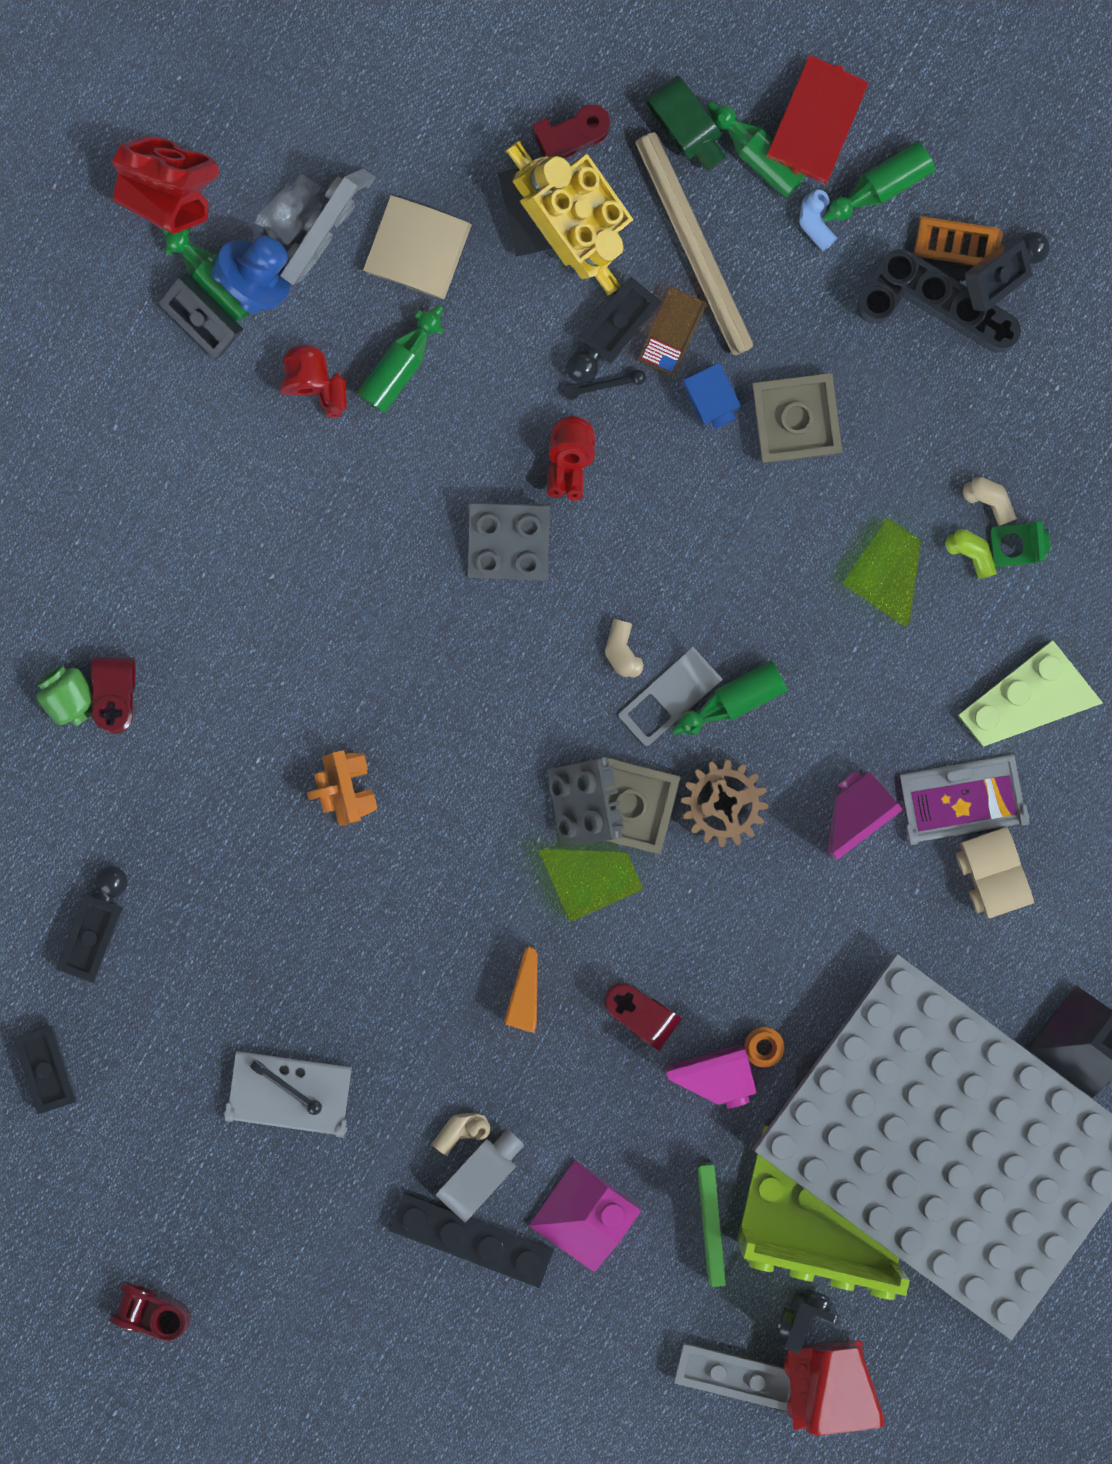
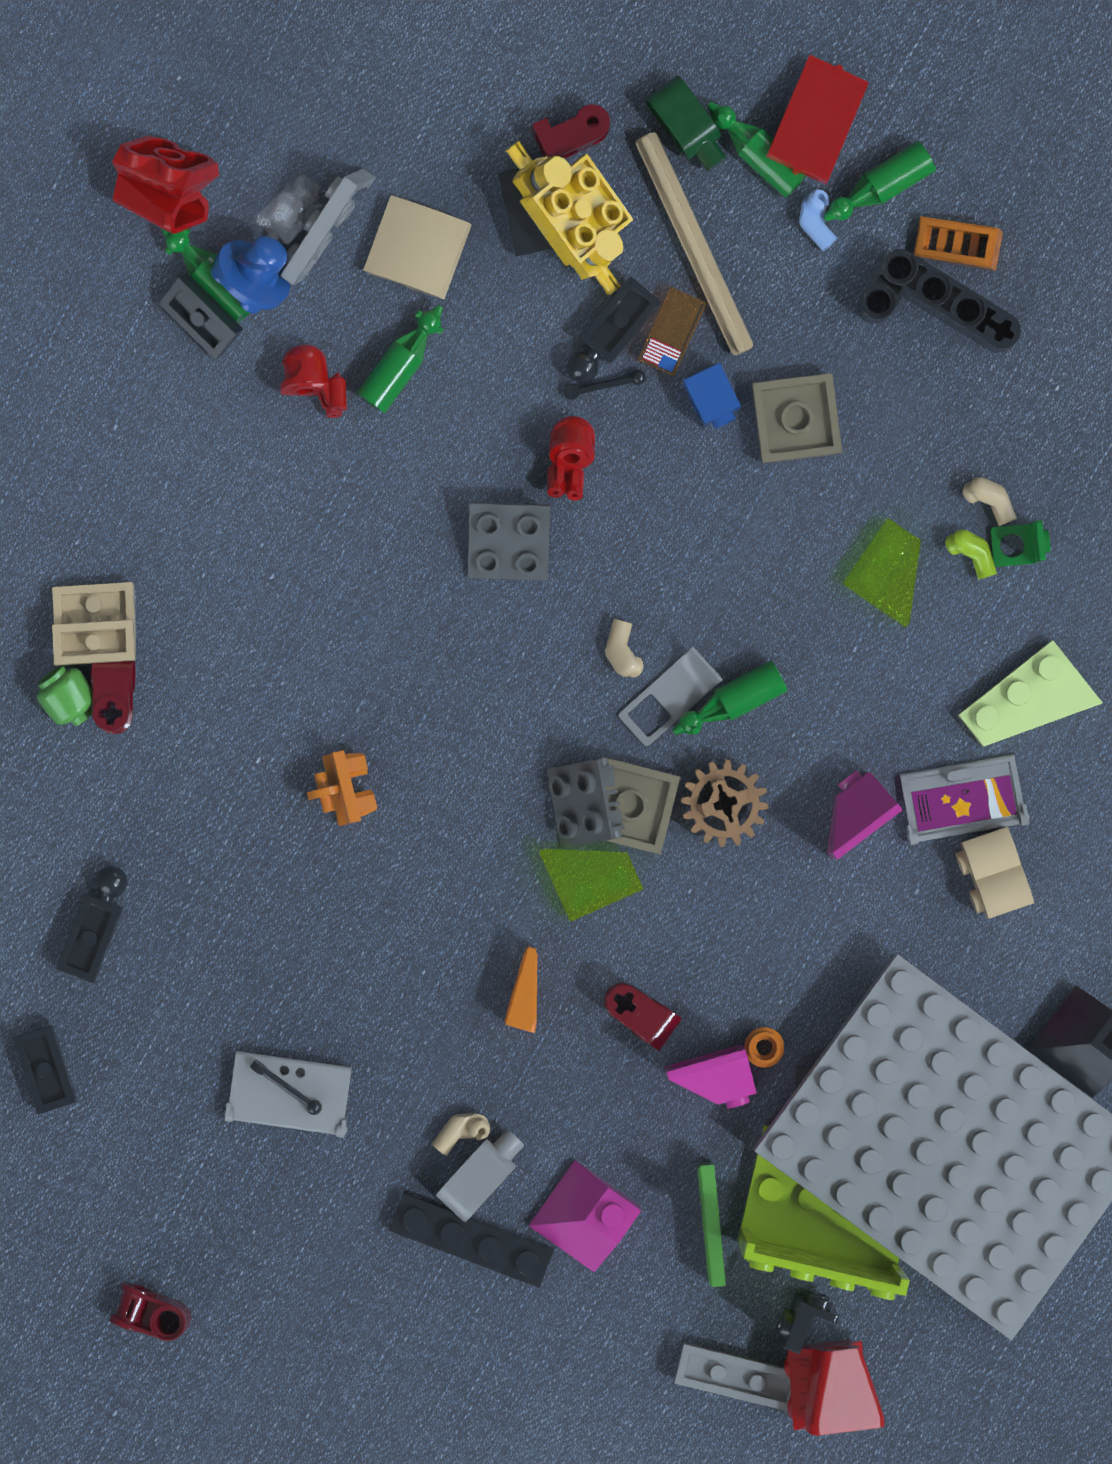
black plate [965,232,1050,311] -> none
none -> tan slope [52,582,136,666]

